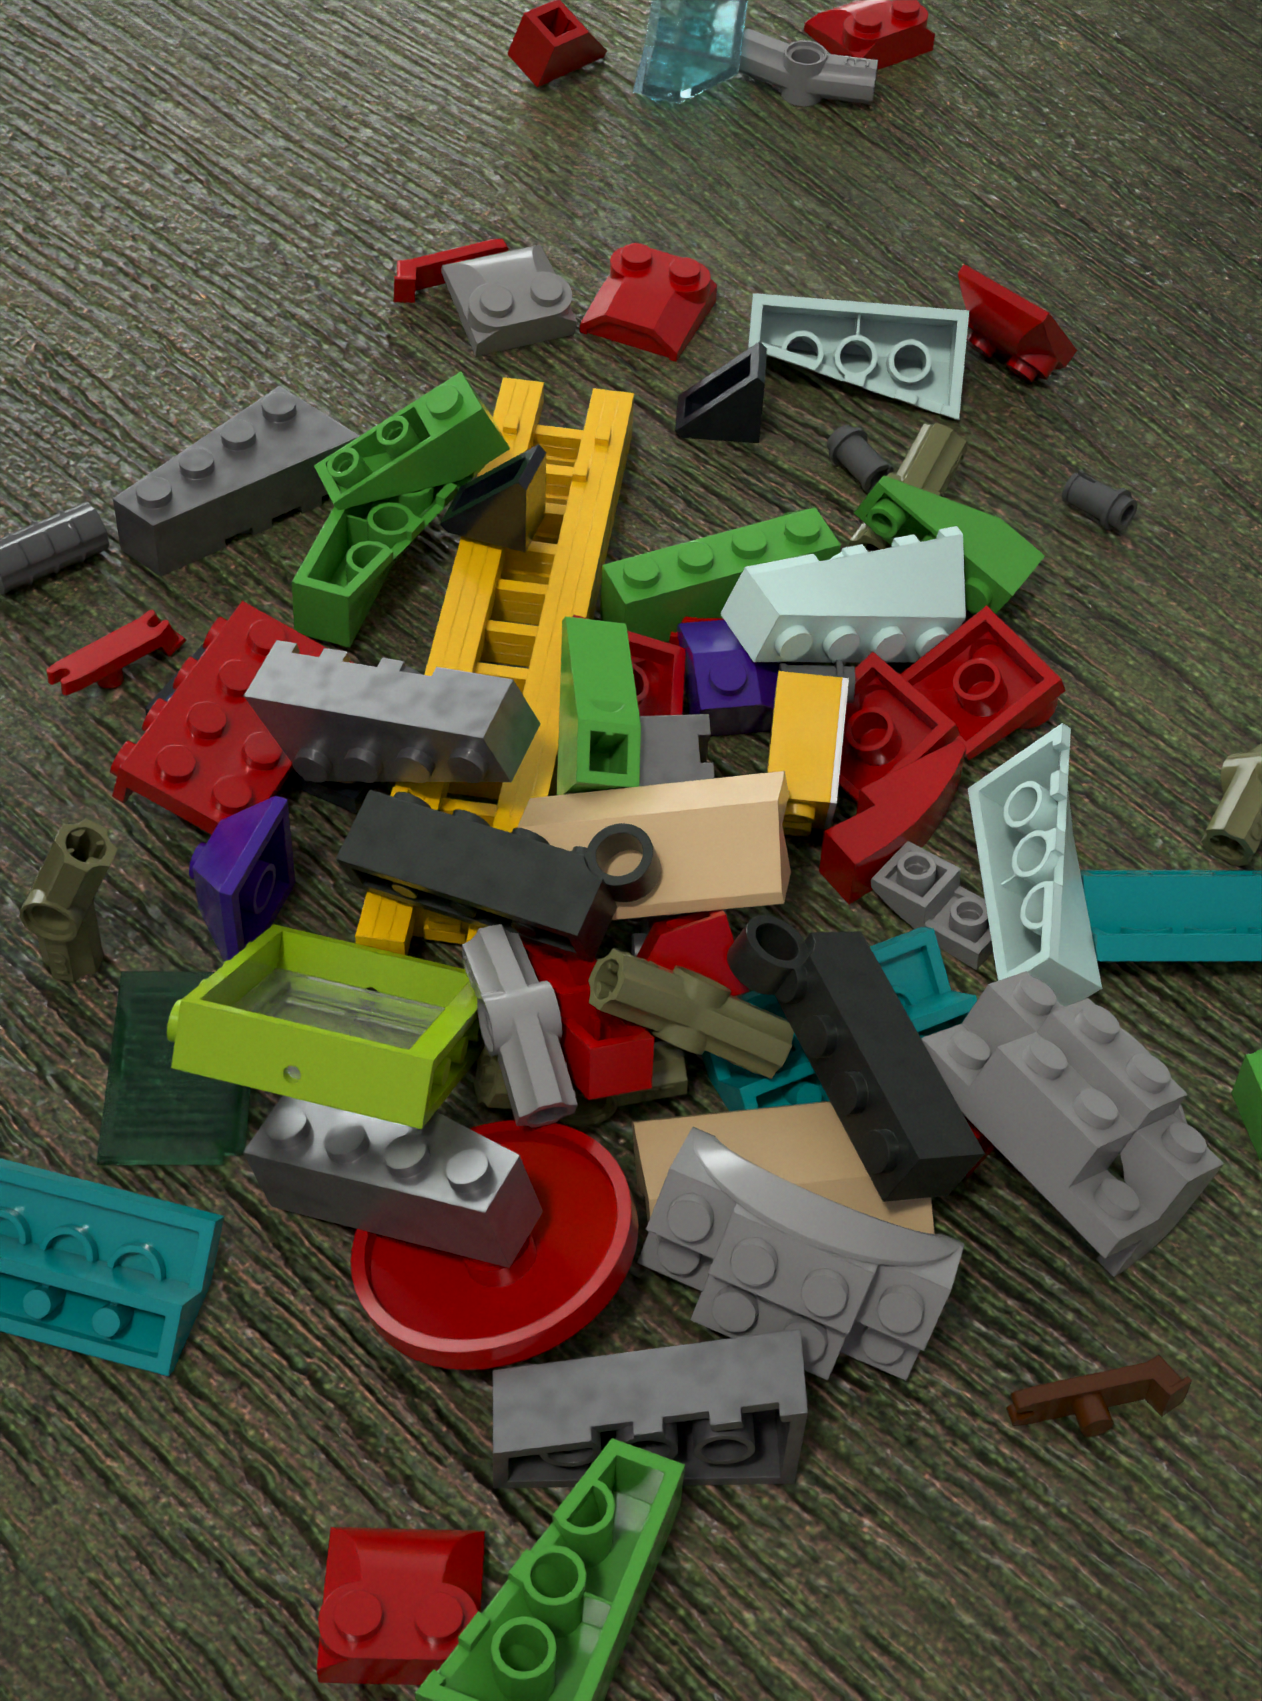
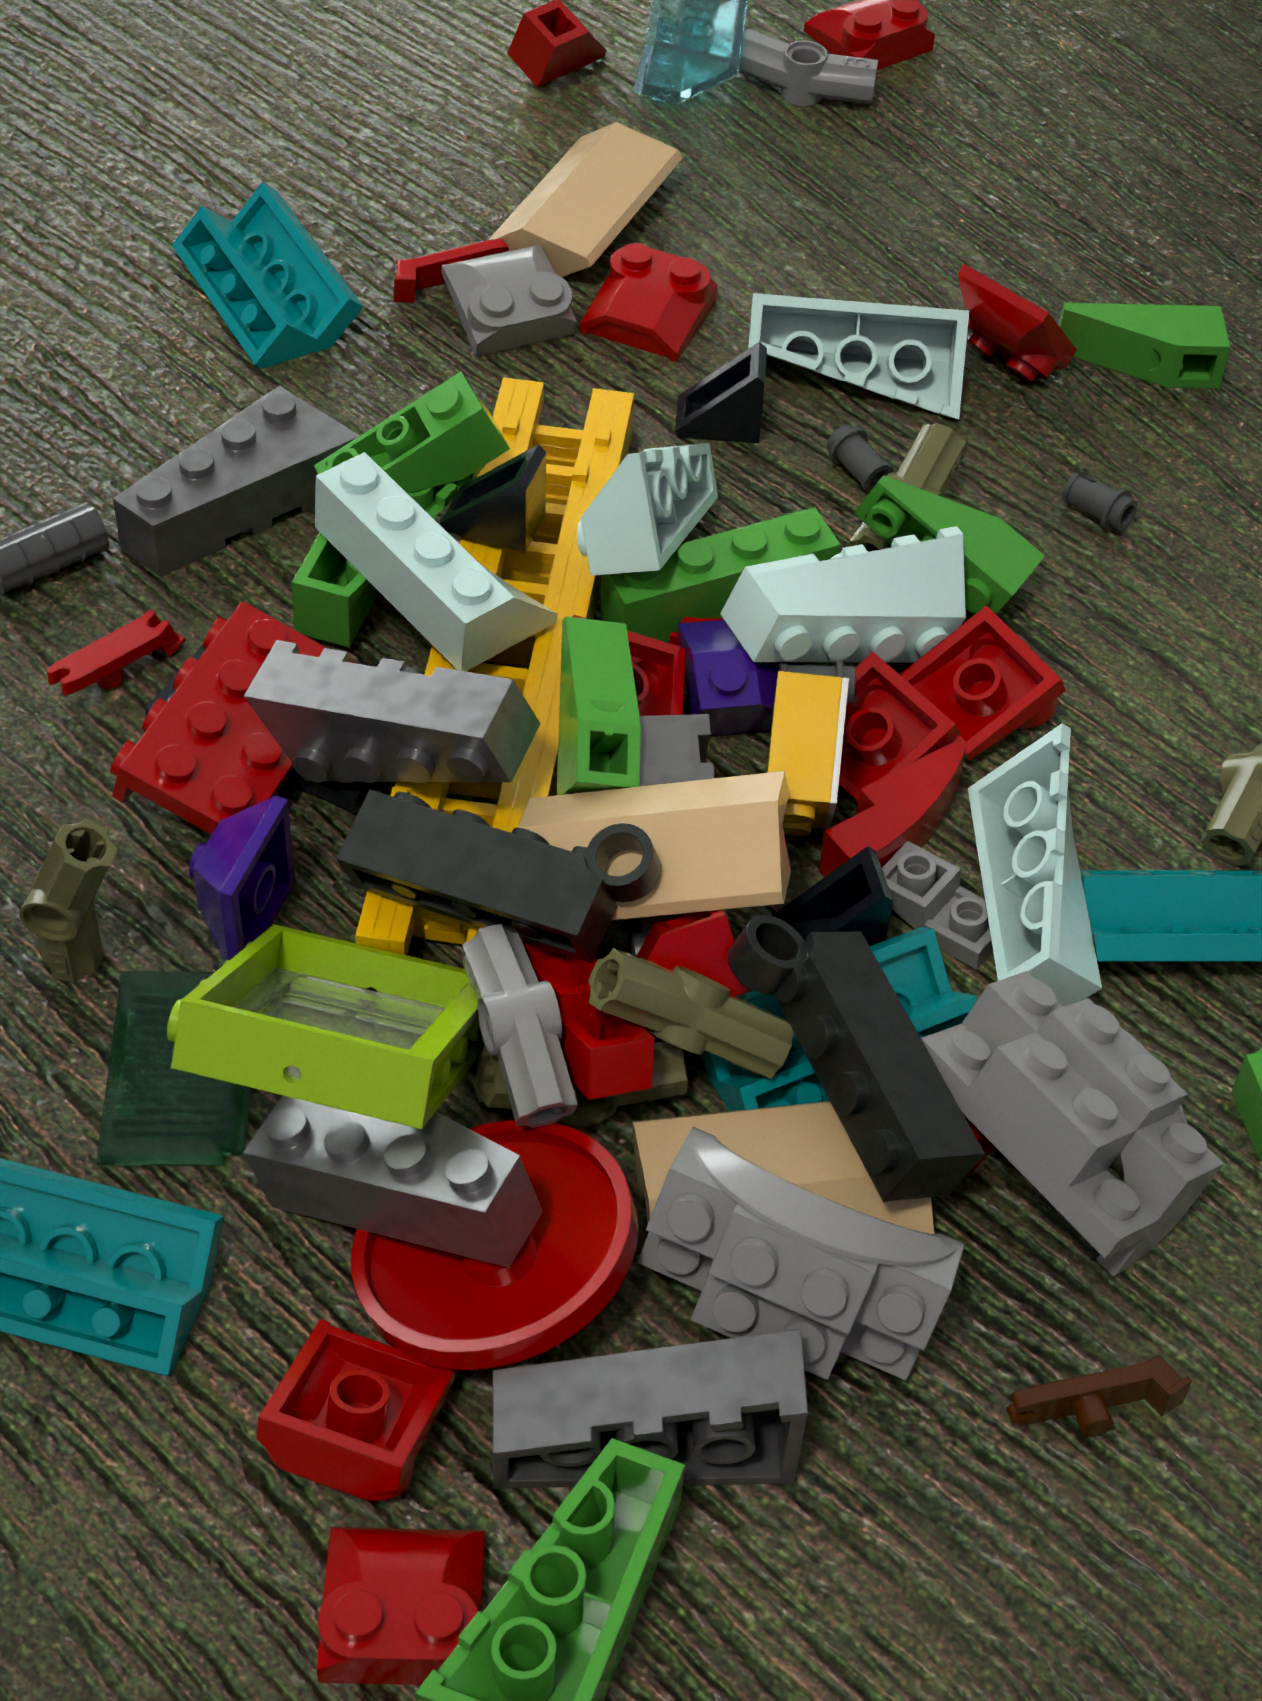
none -> teal slope [172,182,364,369]
none -> red slope [256,1319,457,1501]
none -> light aqua wedge [315,452,558,671]
none -> tan slope [489,122,683,277]
none -> light aqua wedge [577,443,718,576]
none -> black slope [772,846,893,946]
none -> bright green slope [1059,302,1231,389]

